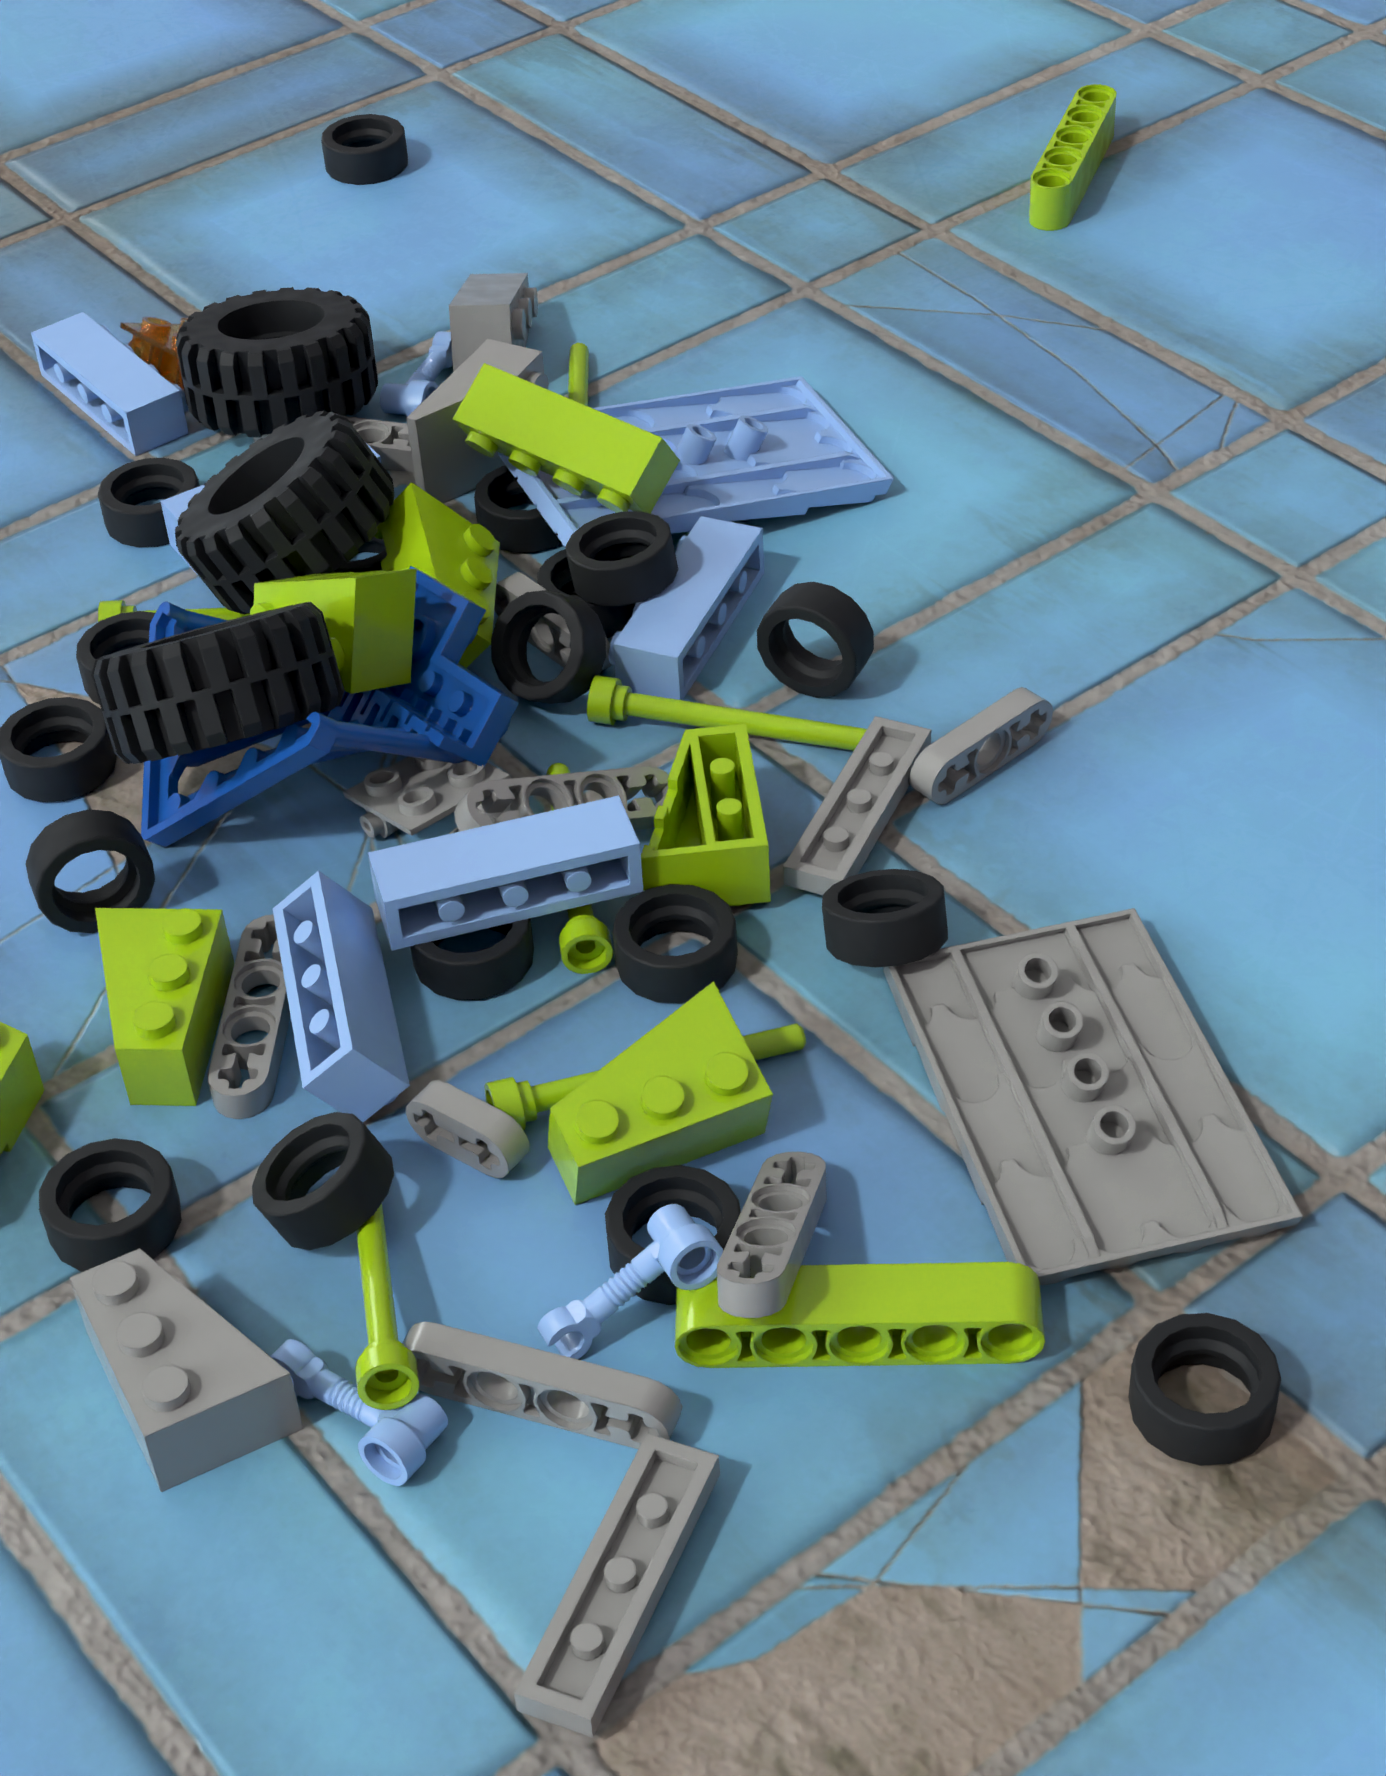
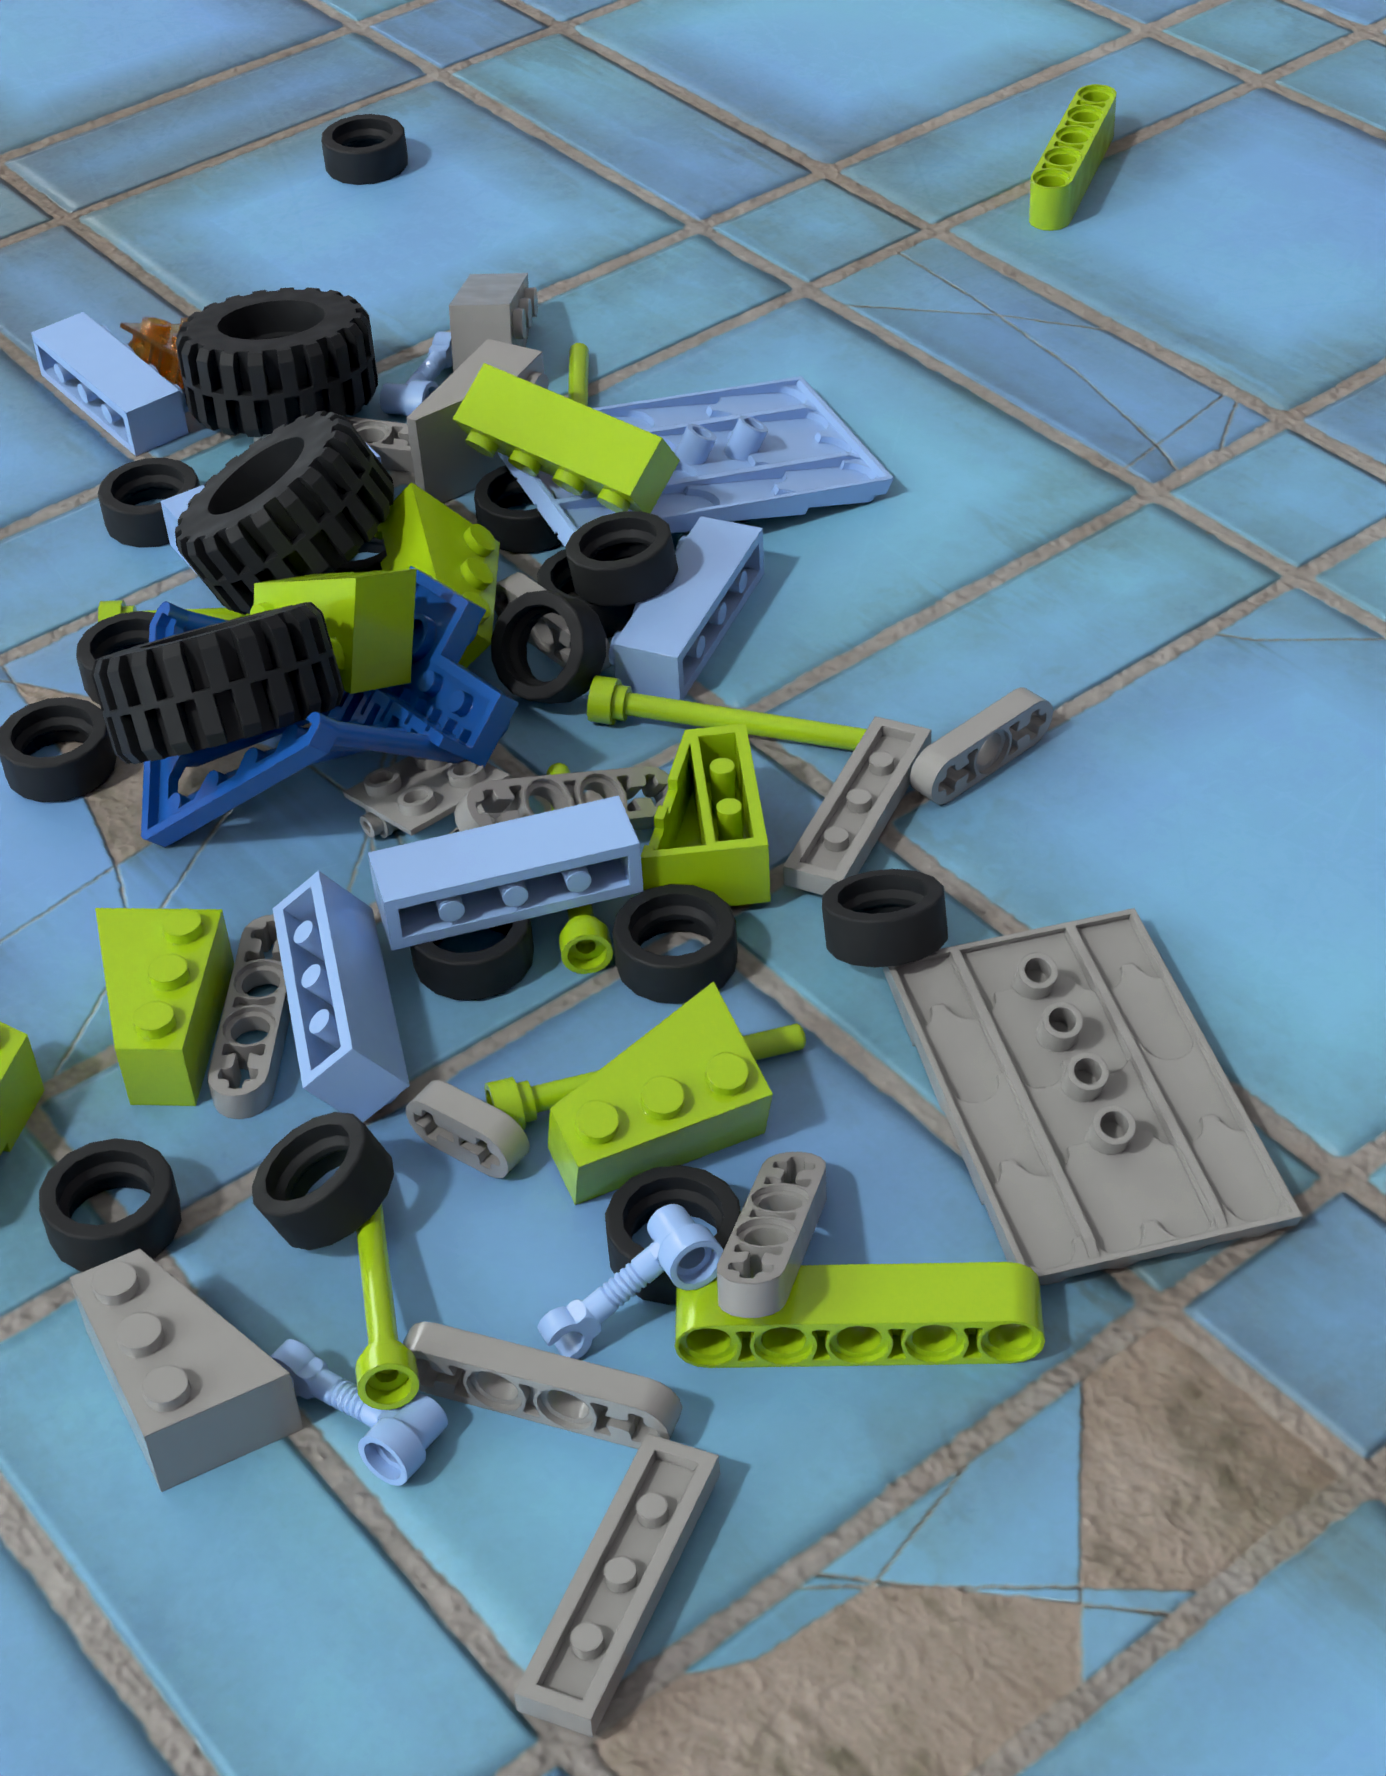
black tyre [25,809,155,933] -> none
black tyre [757,582,874,698] -> none
black tyre [1128,1313,1281,1466] -> none

